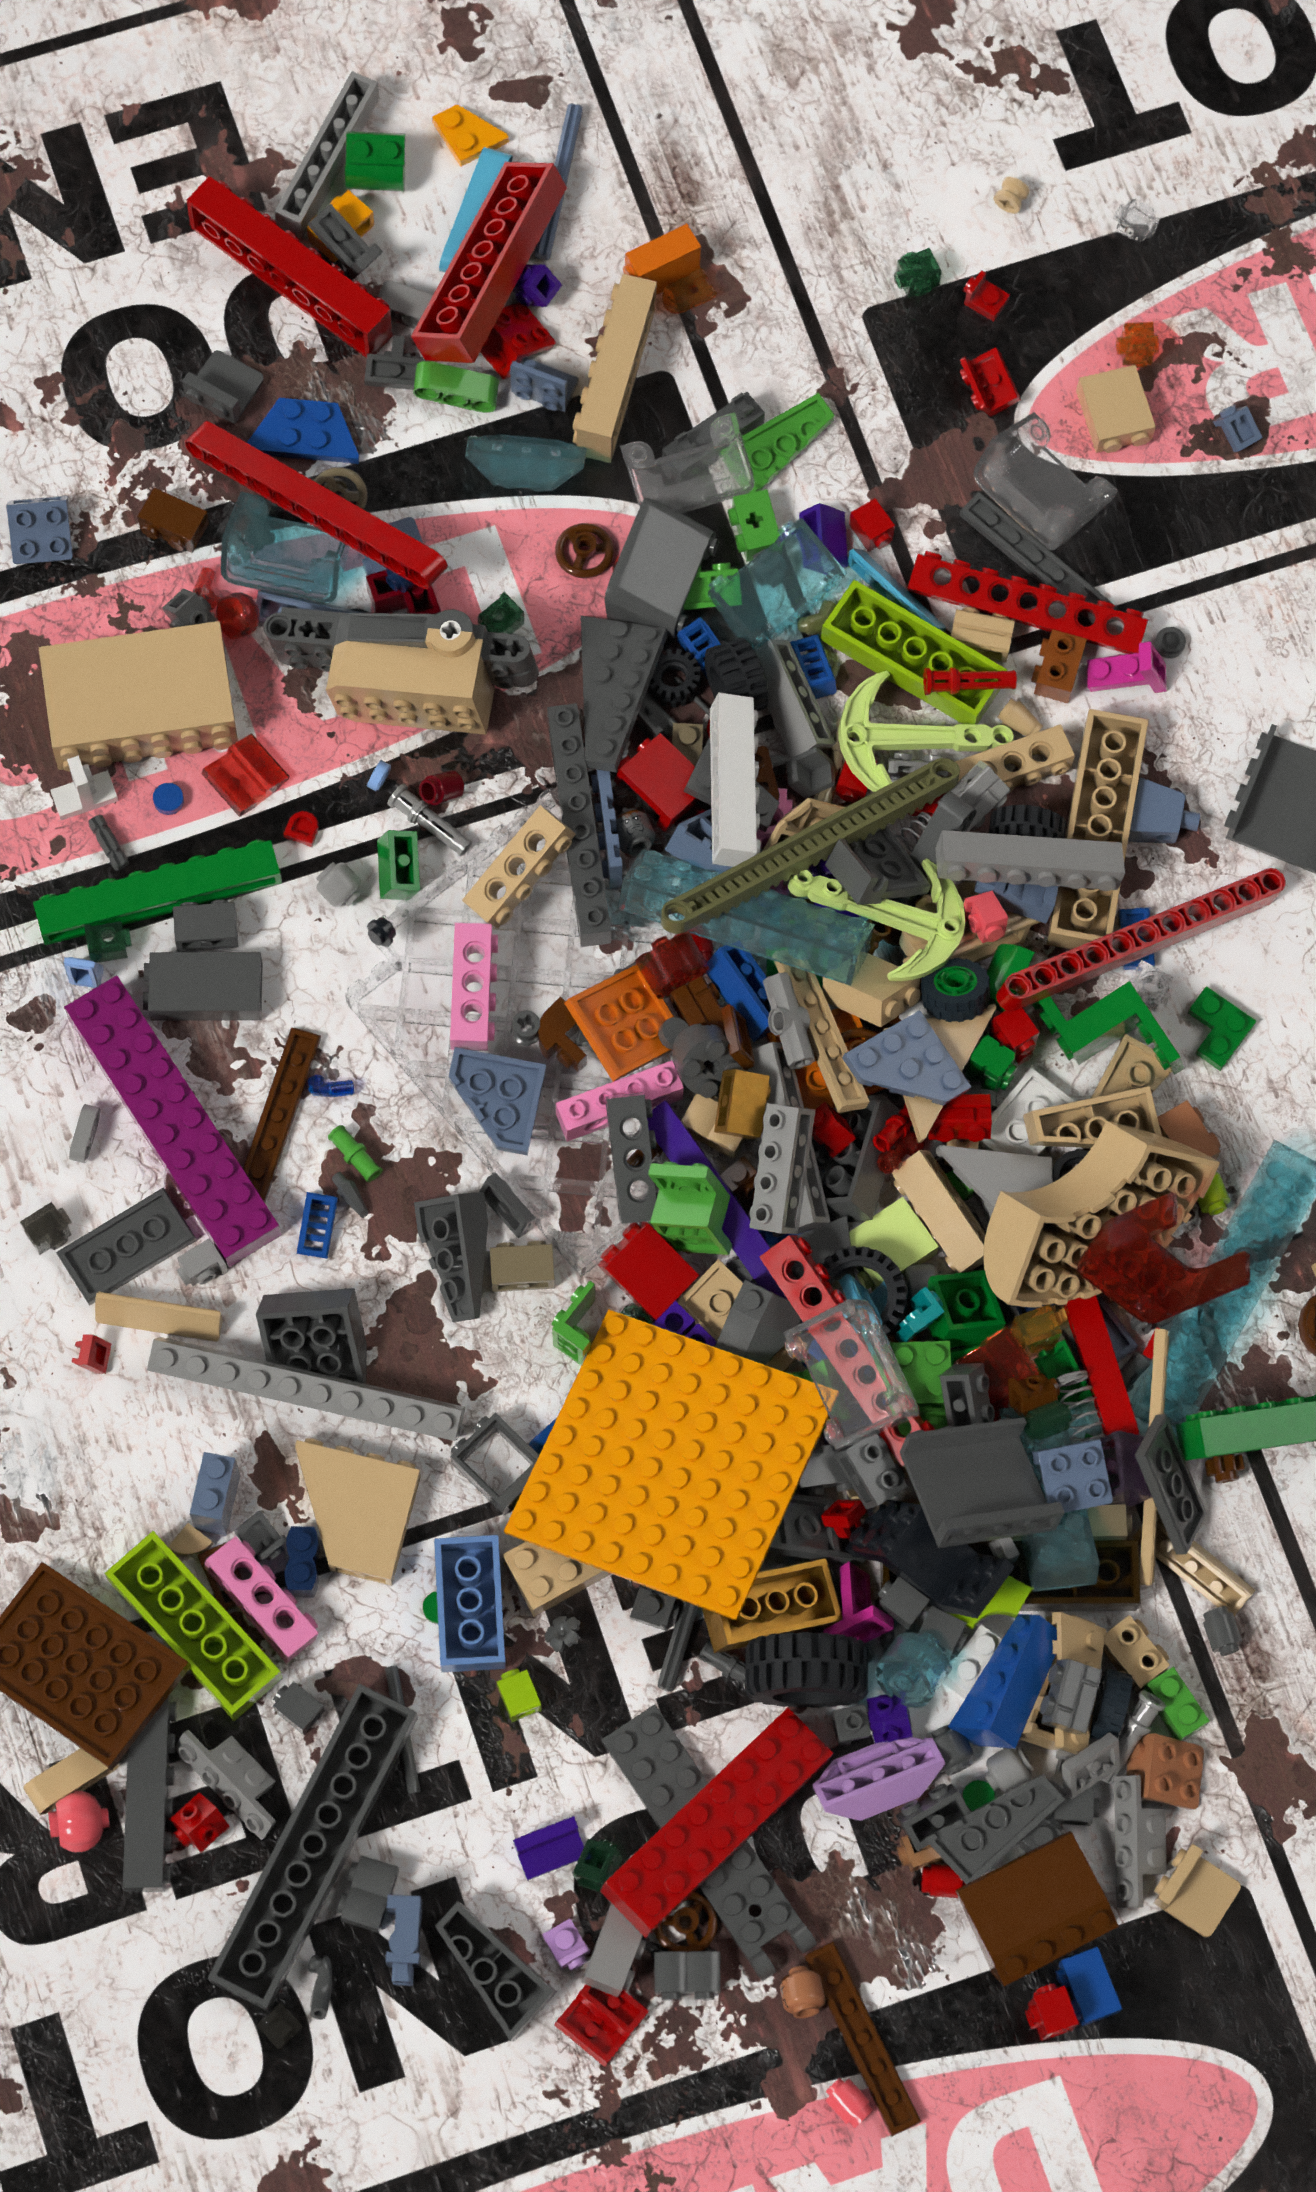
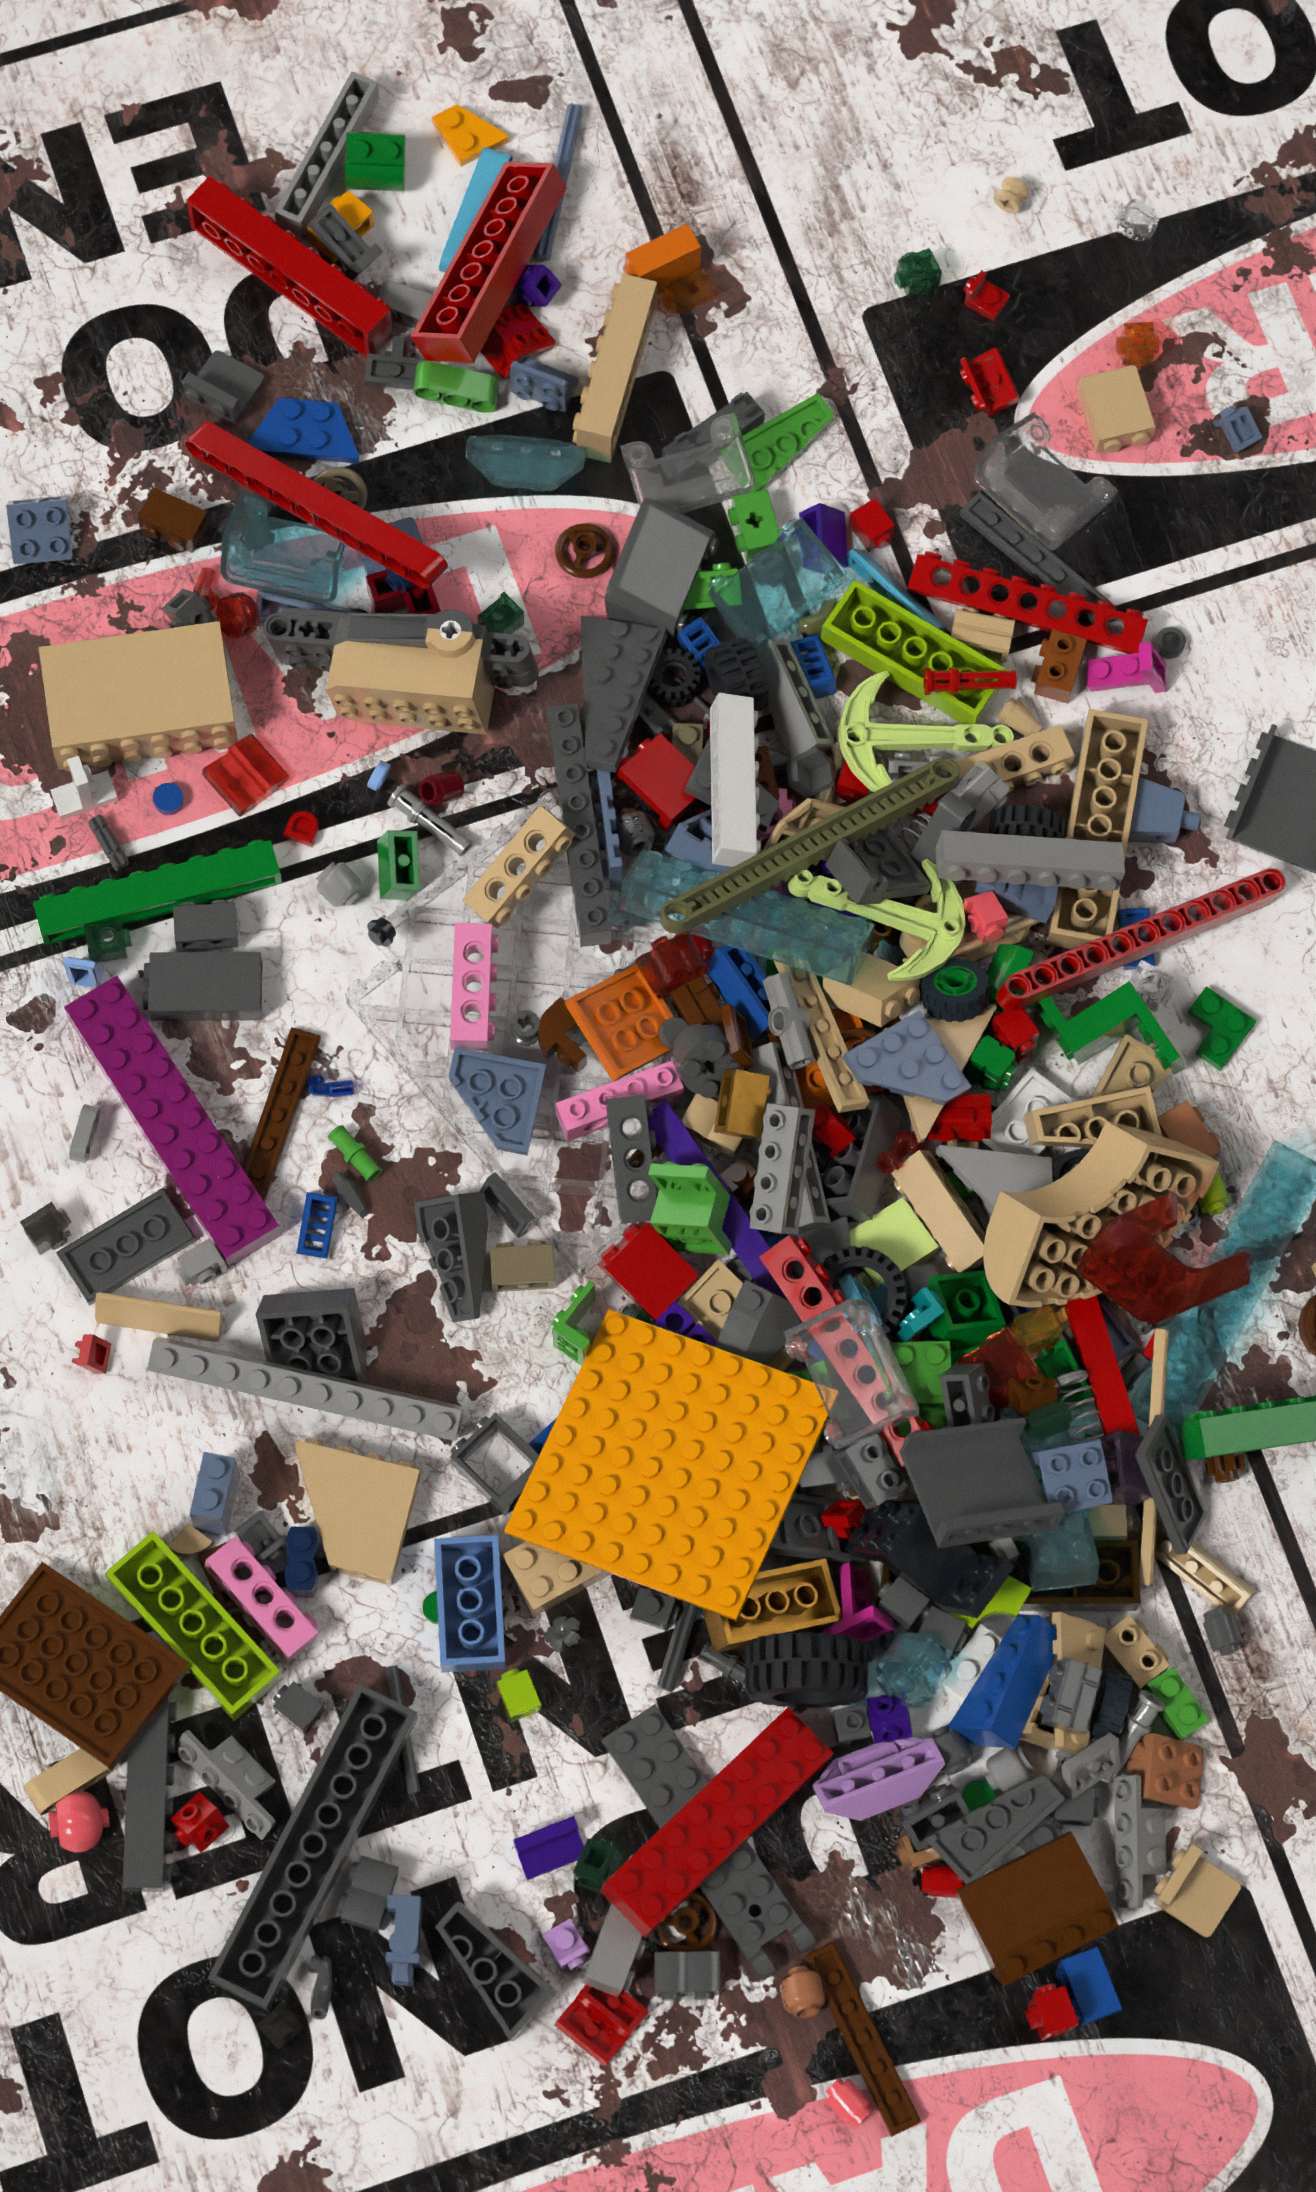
red pin [873,1105,912,1152] -> none

